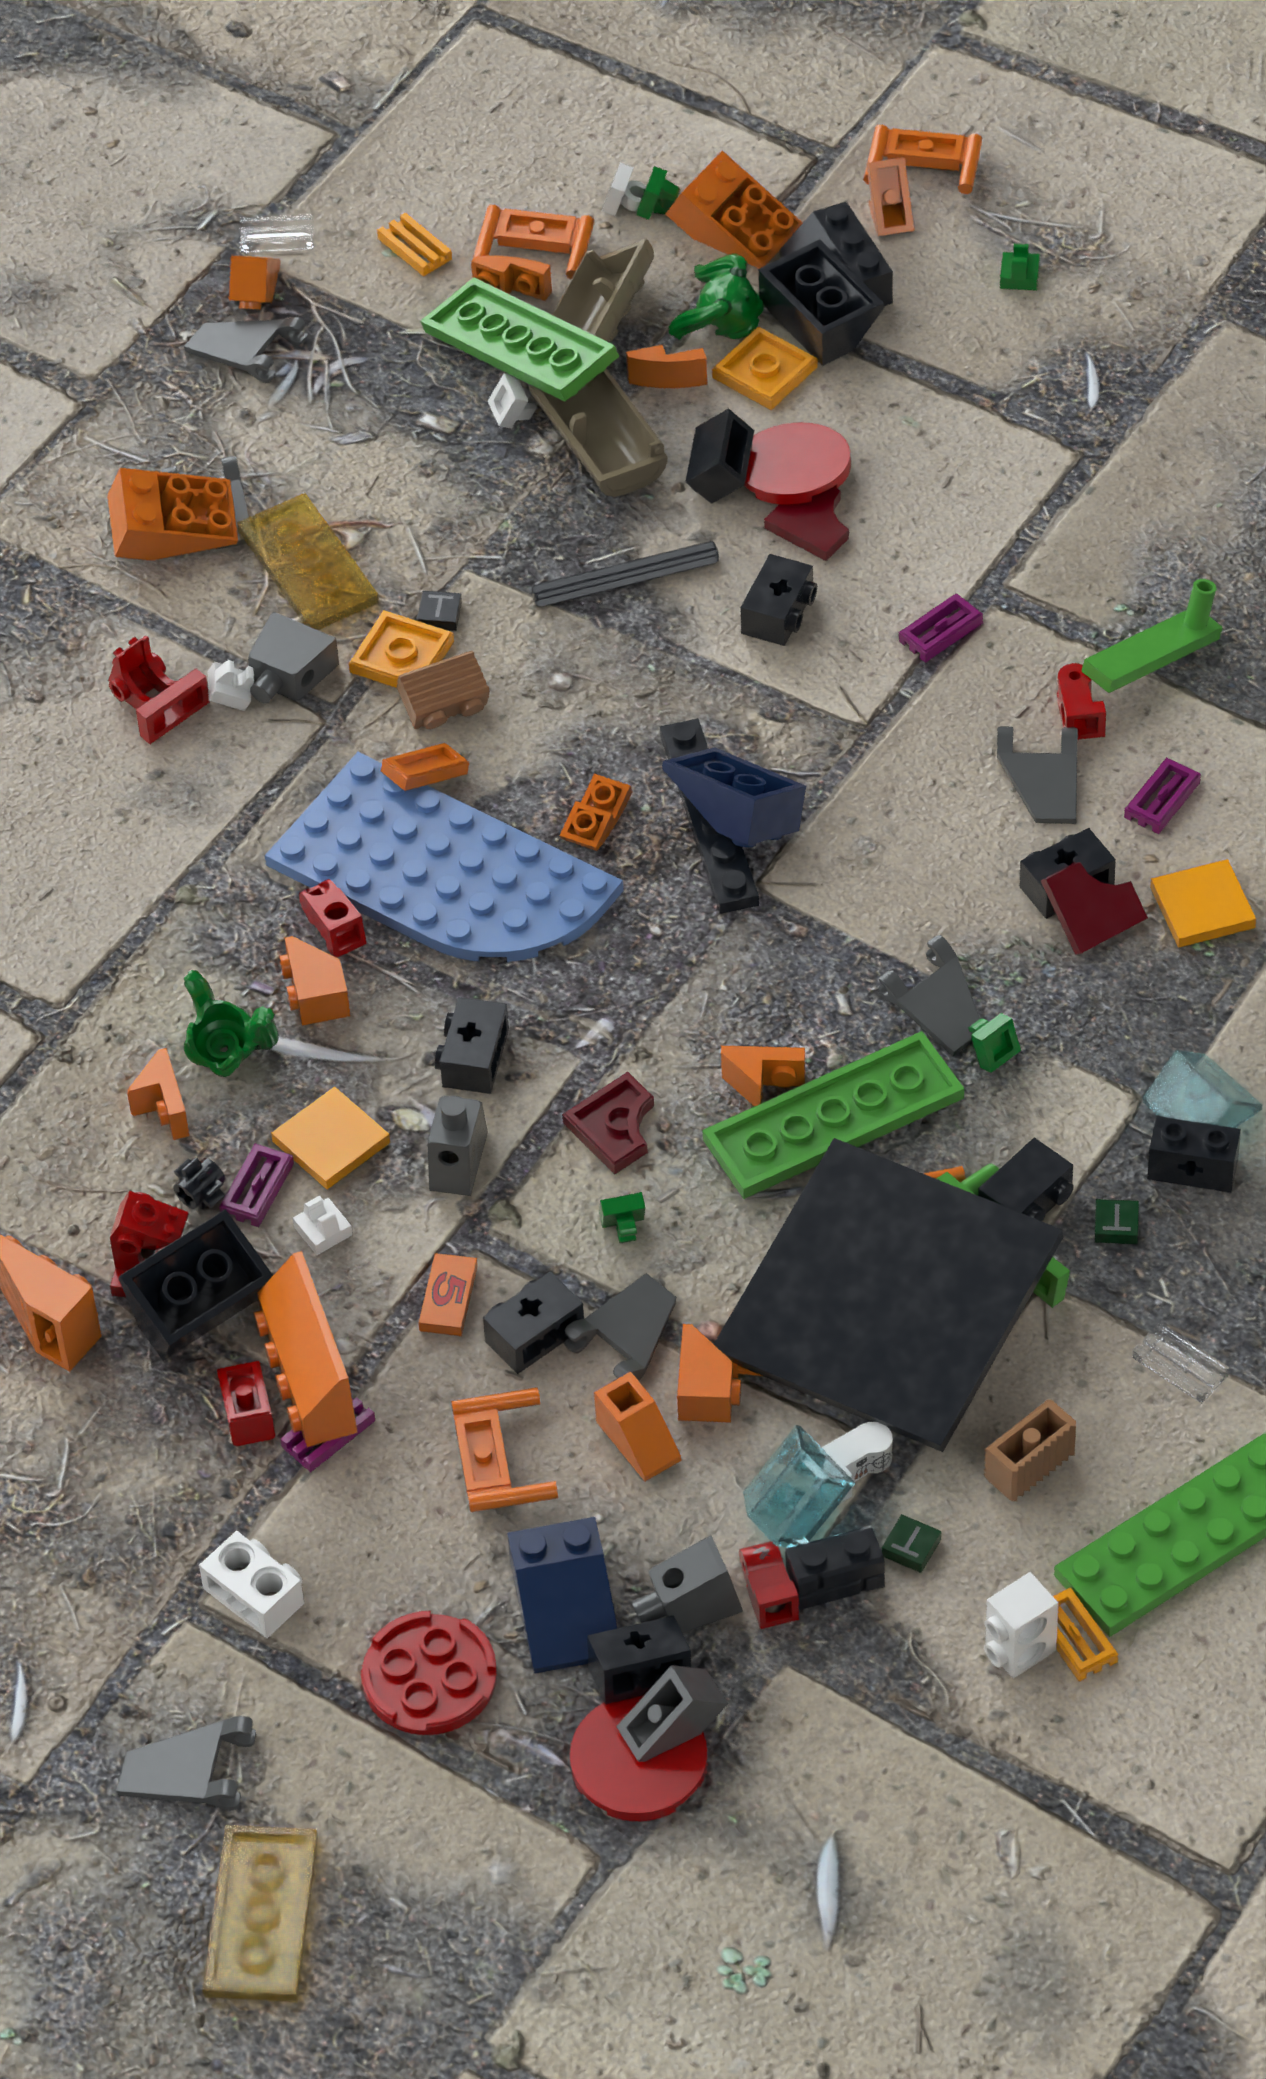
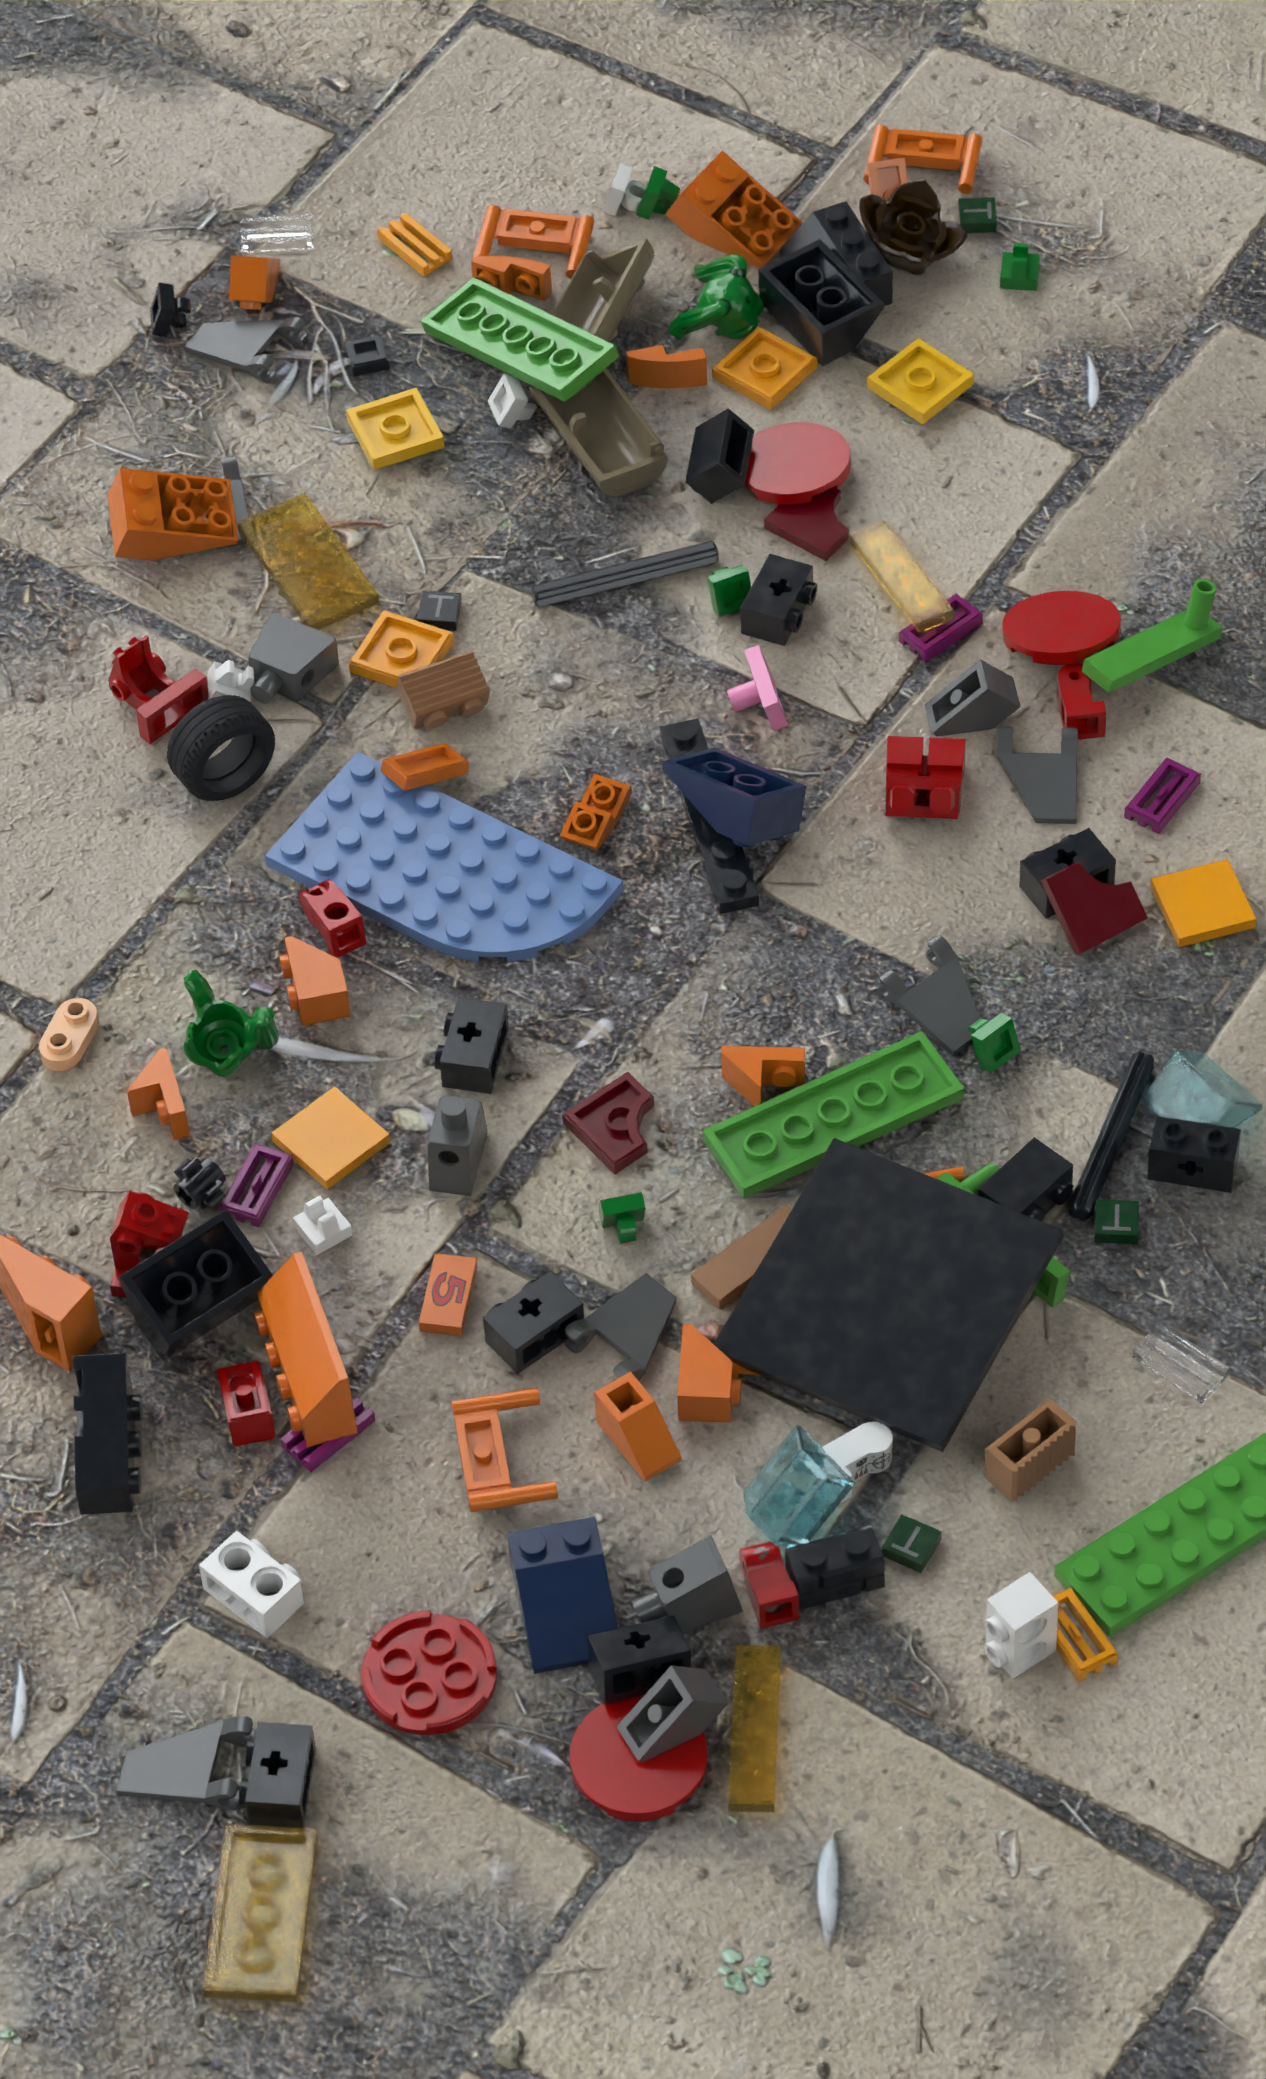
none -> light nougat plate [39,998,99,1071]
none -> black wedge [73,1353,143,1515]
none -> black tile [150,283,191,337]
none -> black tyre [167,695,275,801]
none -> black brick [239,1722,316,1829]
none -> black tile [344,335,390,377]
none -> yellow plate [346,388,445,470]
none -> medium nougat tile [690,1204,792,1309]
none -> green tile [707,565,751,617]
none -> bright pink tile [727,645,788,731]
none -> clear yellow tile [728,1645,781,1813]
none -> clear yellow tile [850,520,954,633]
none -> dark brown brick [859,178,968,275]
none -> yellow plate [867,338,974,425]
none -> red hips [885,736,966,819]
none -> dark grey slope [925,659,1021,737]
none -> dark green tile [958,197,997,233]
none -> red tile [1002,591,1121,665]
none -> black axle [1068,1051,1154,1221]

